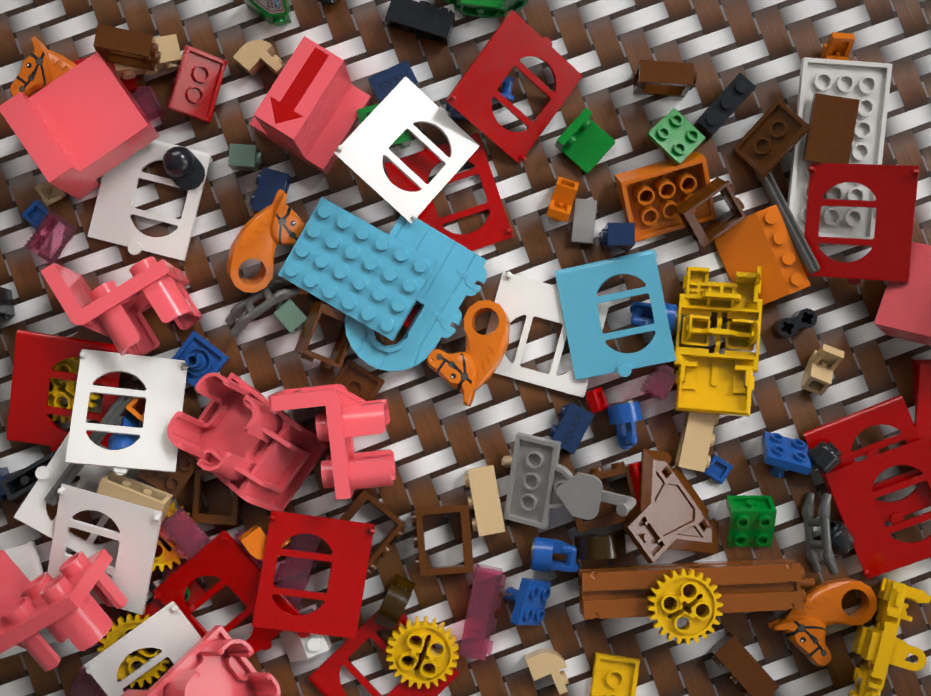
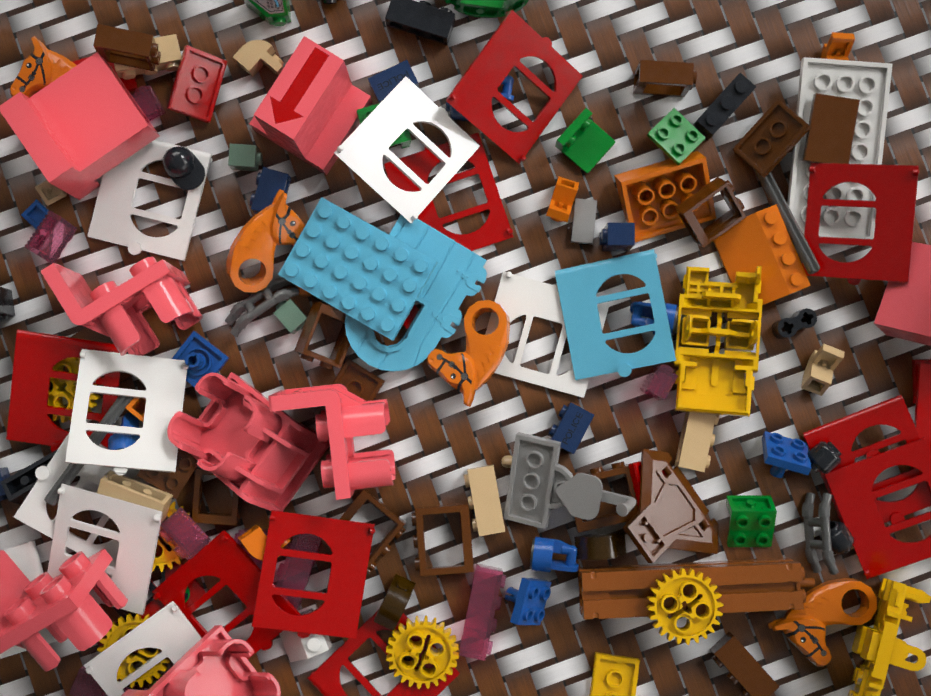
tan brick [524,648,569,695] -> none
red plate [585,387,608,413] -> none
blue piece [607,399,643,450] -> none
blue tile [702,454,733,485] -> none

